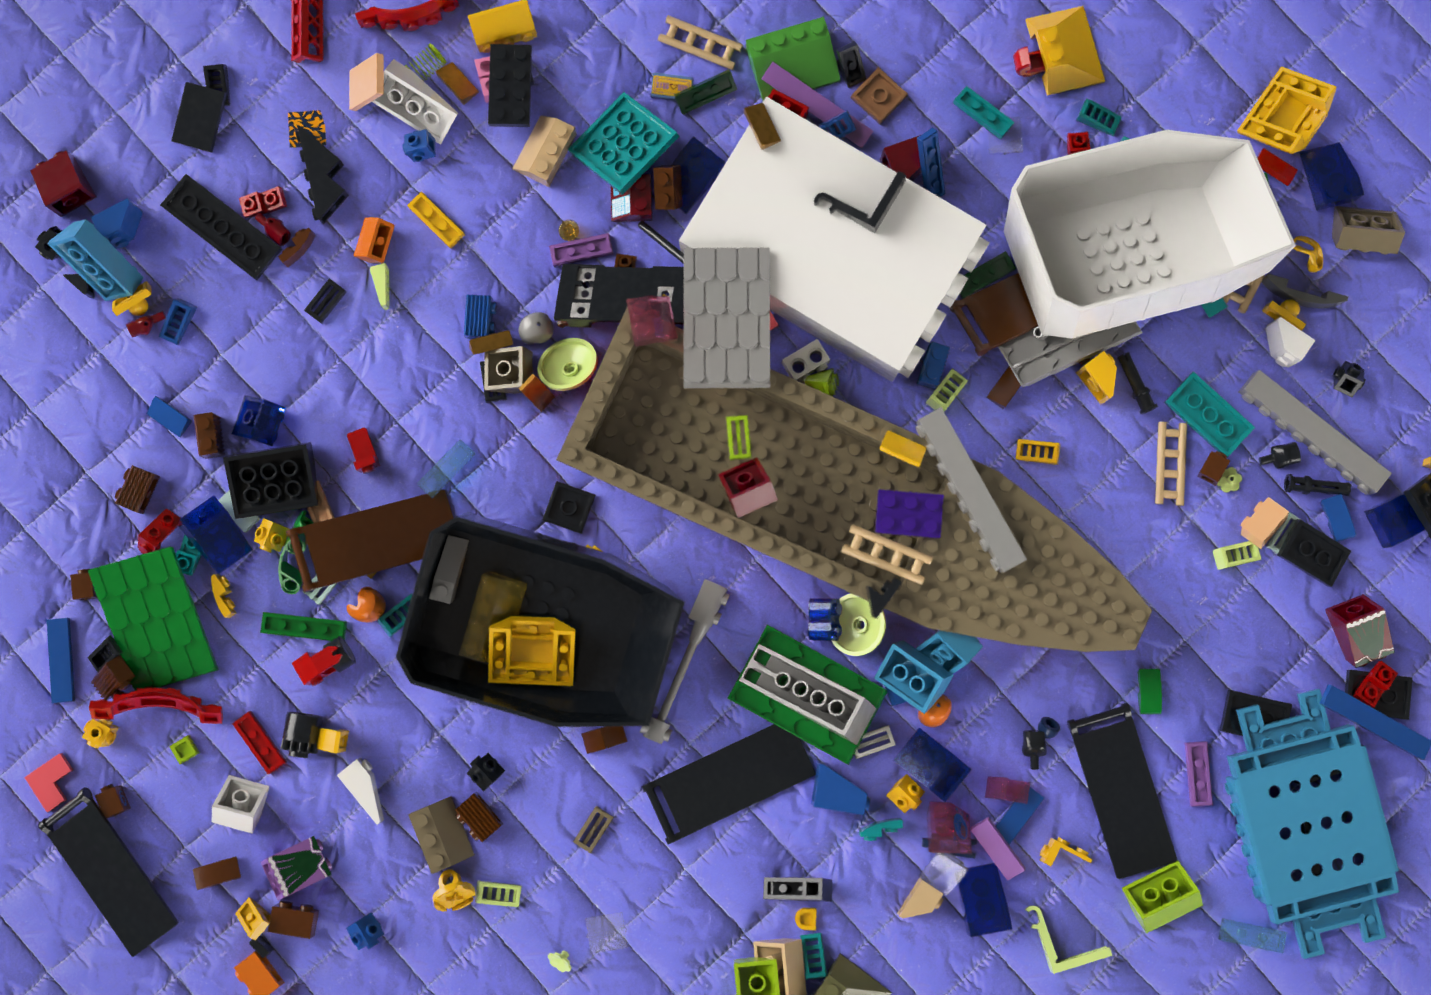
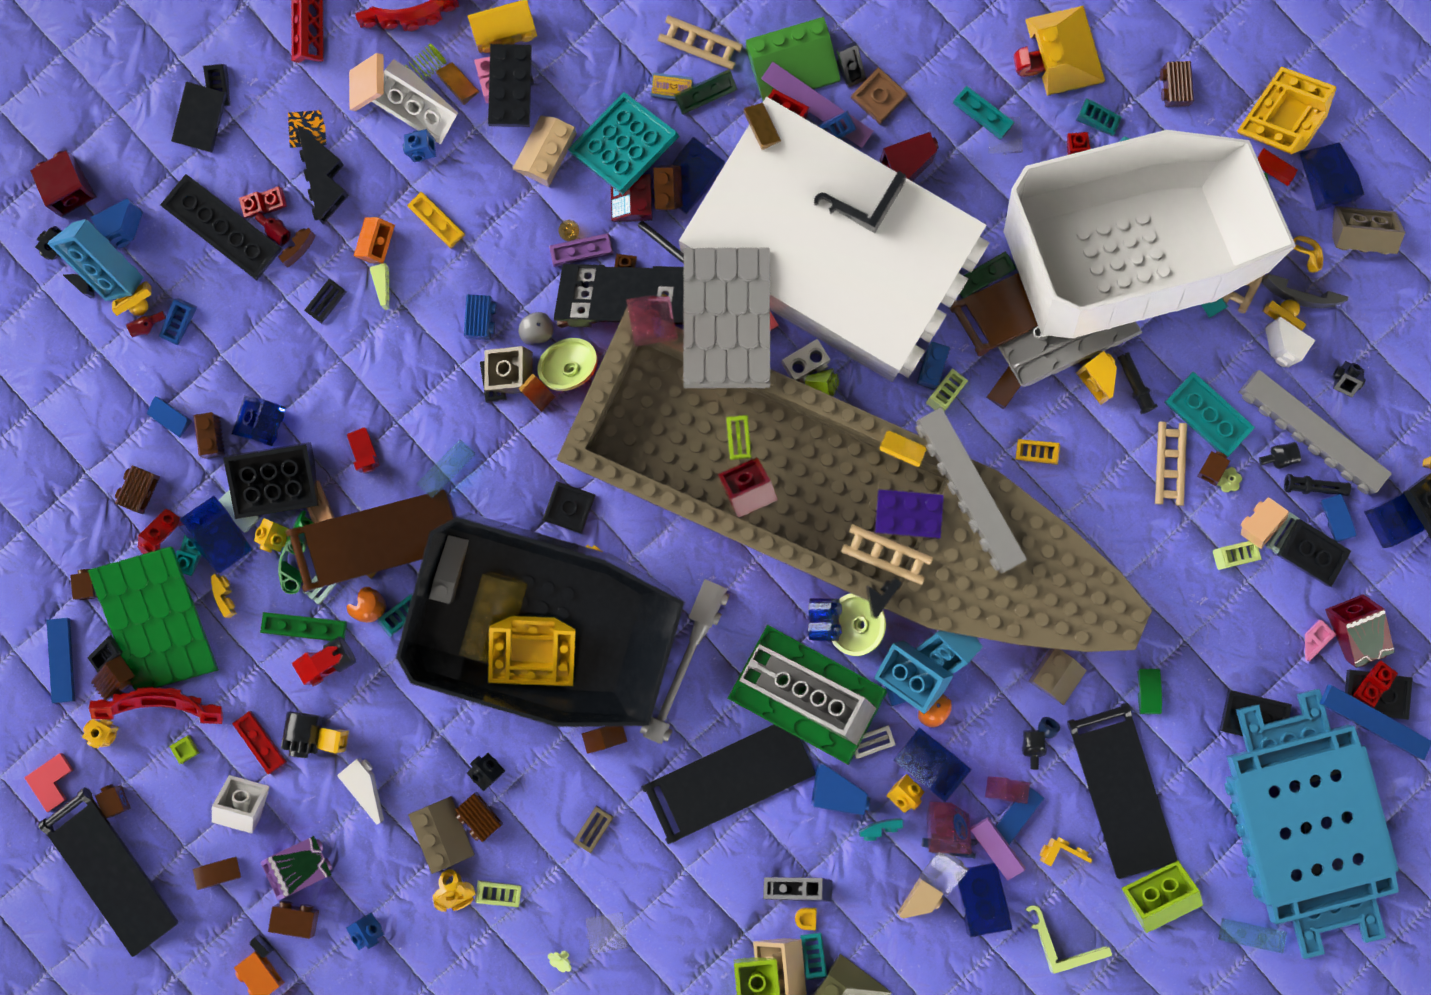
yellow slope [235,897,271,940] -> none
pearl gold slope [469,330,513,355] -> none
blue tile [917,127,945,197] -> none
medium lavender tile [1185,741,1213,807] -> none
none -> dark tan slope [1029,648,1087,705]
none -> brick [1160,61,1194,107]
none -> bright pink tile [1305,619,1337,661]

